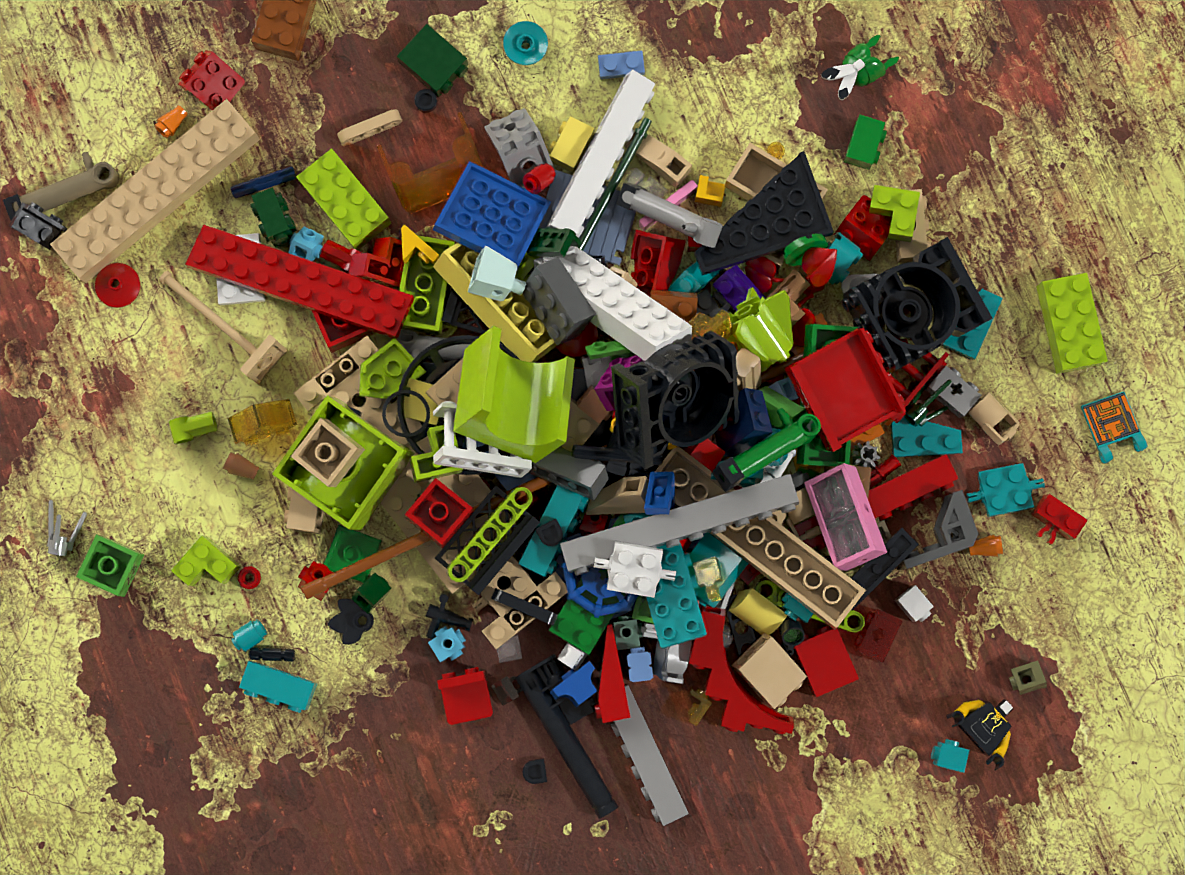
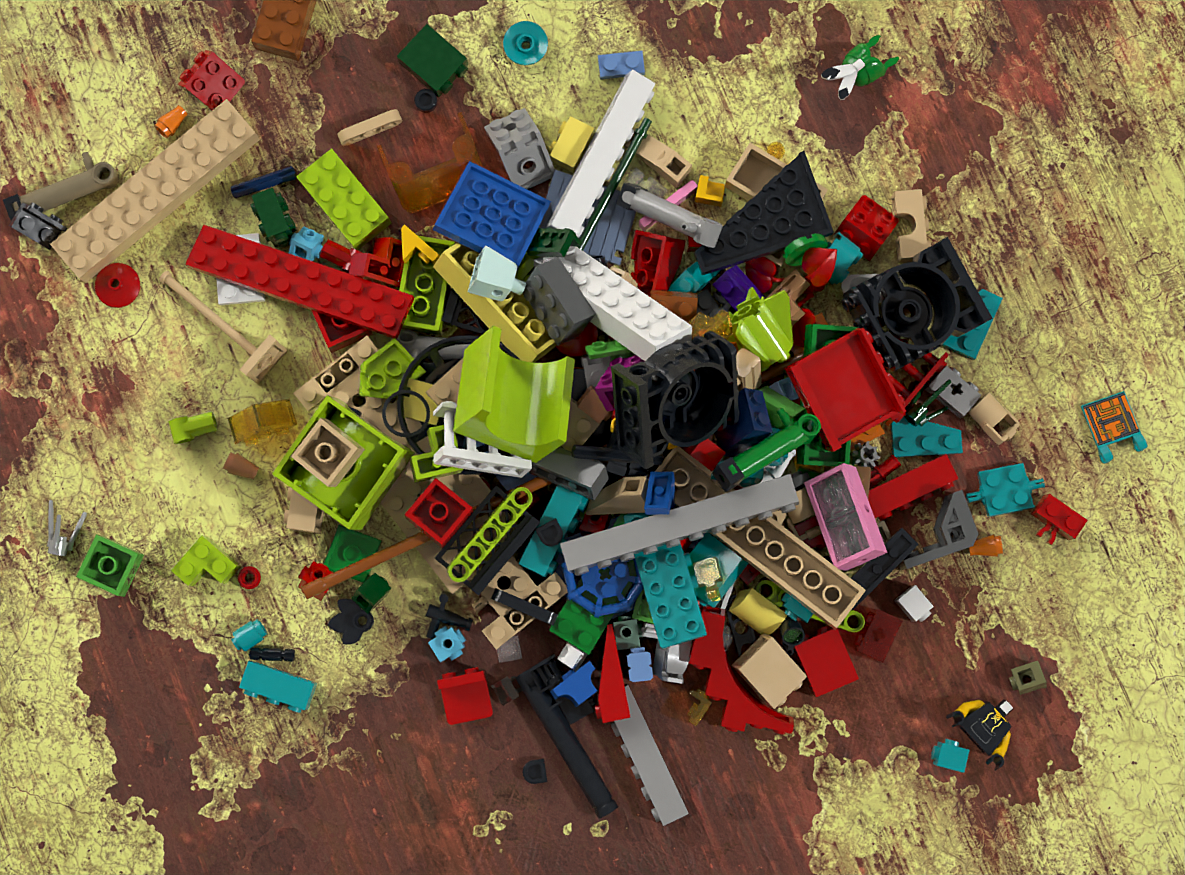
red brick [523,163,556,194] -> none
white plate [593,541,676,598] -> none
green brick [844,114,887,170] -> none
lime brick [869,185,920,242] -> none
lime brick [1036,273,1108,374] -> none

